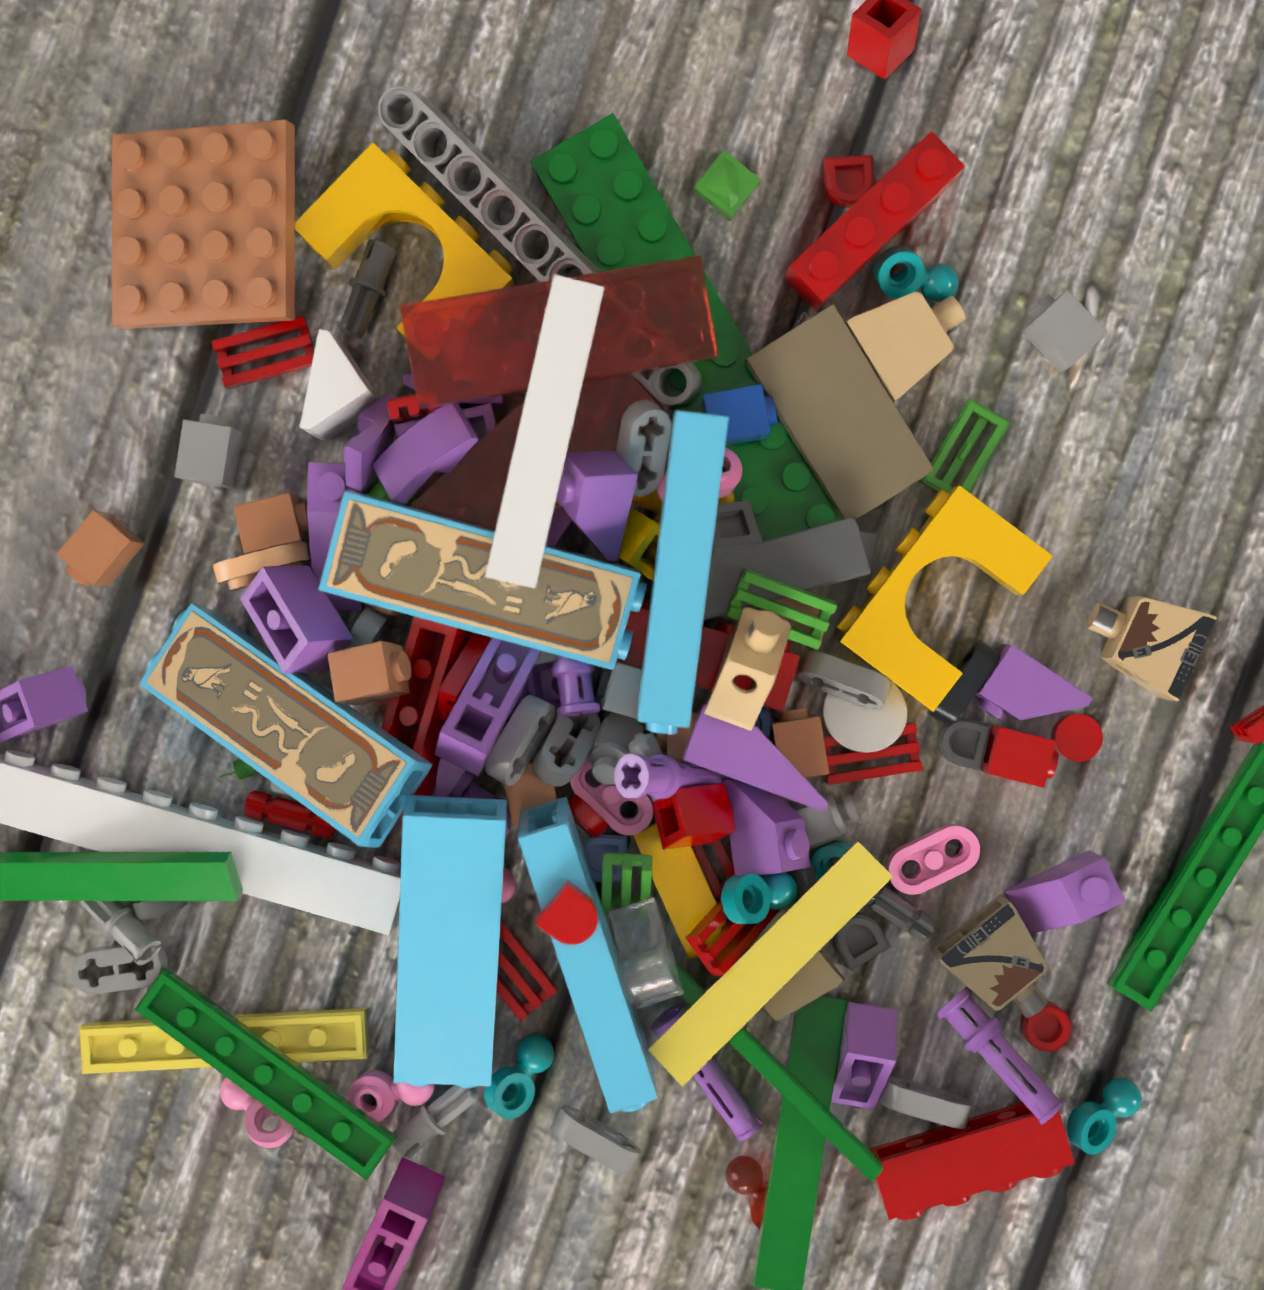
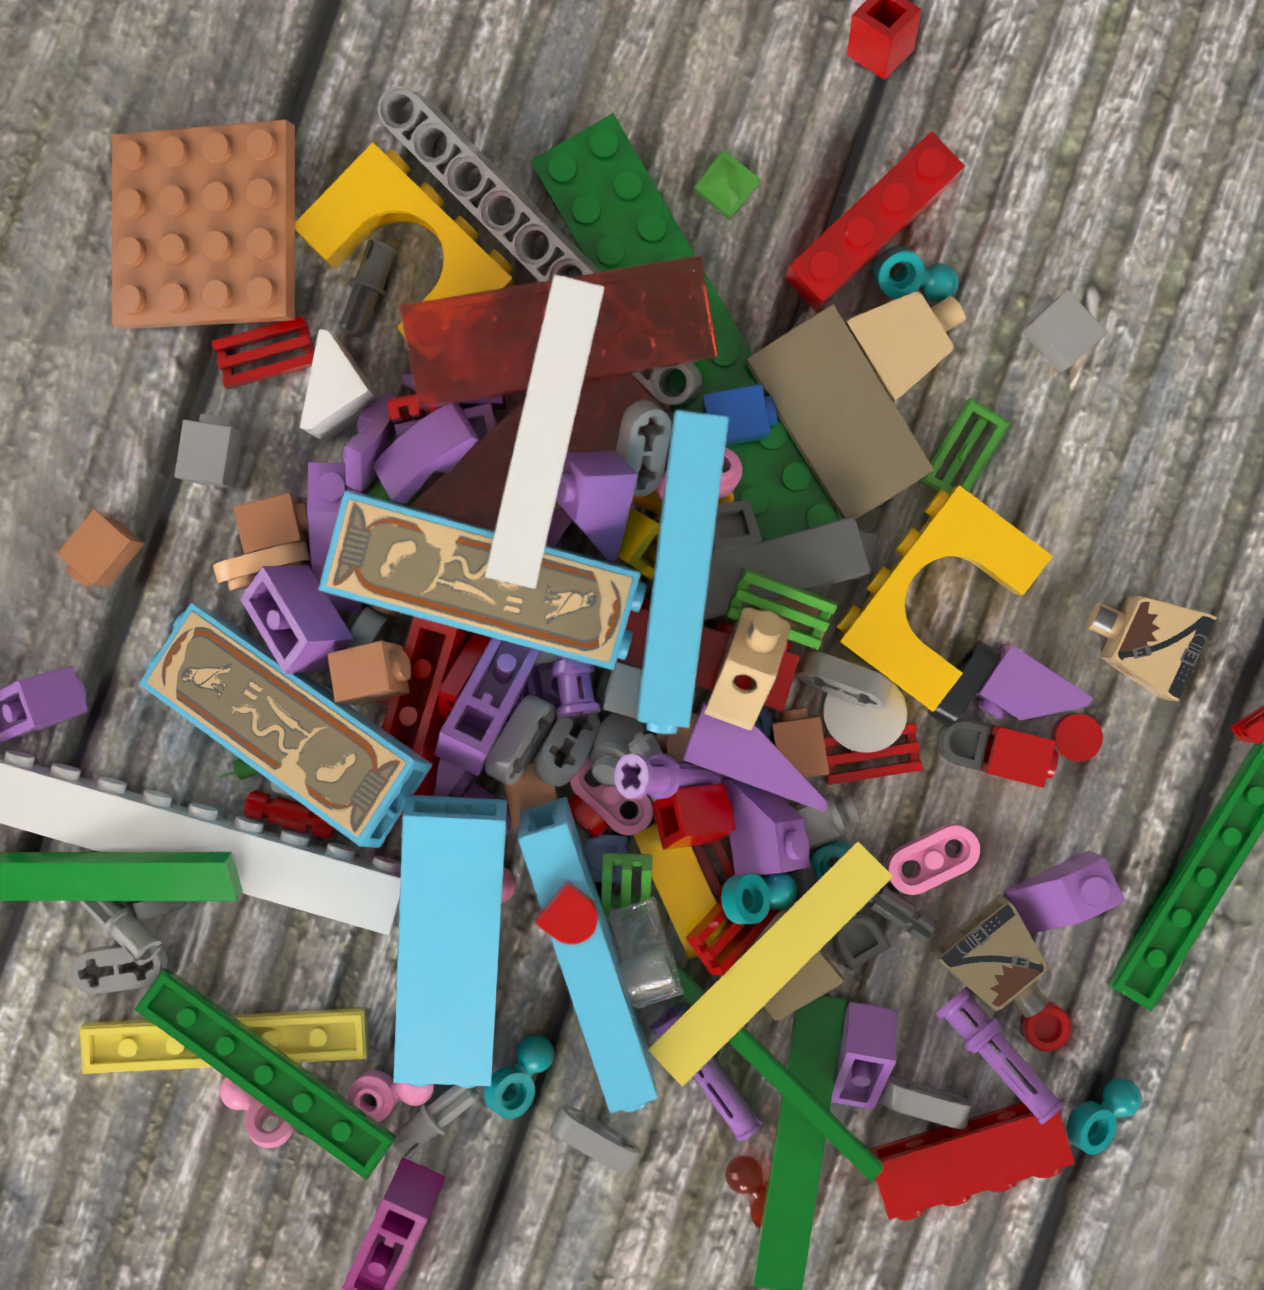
red tile [496,917,558,1022] -> none
red tile [823,155,874,208] -> none

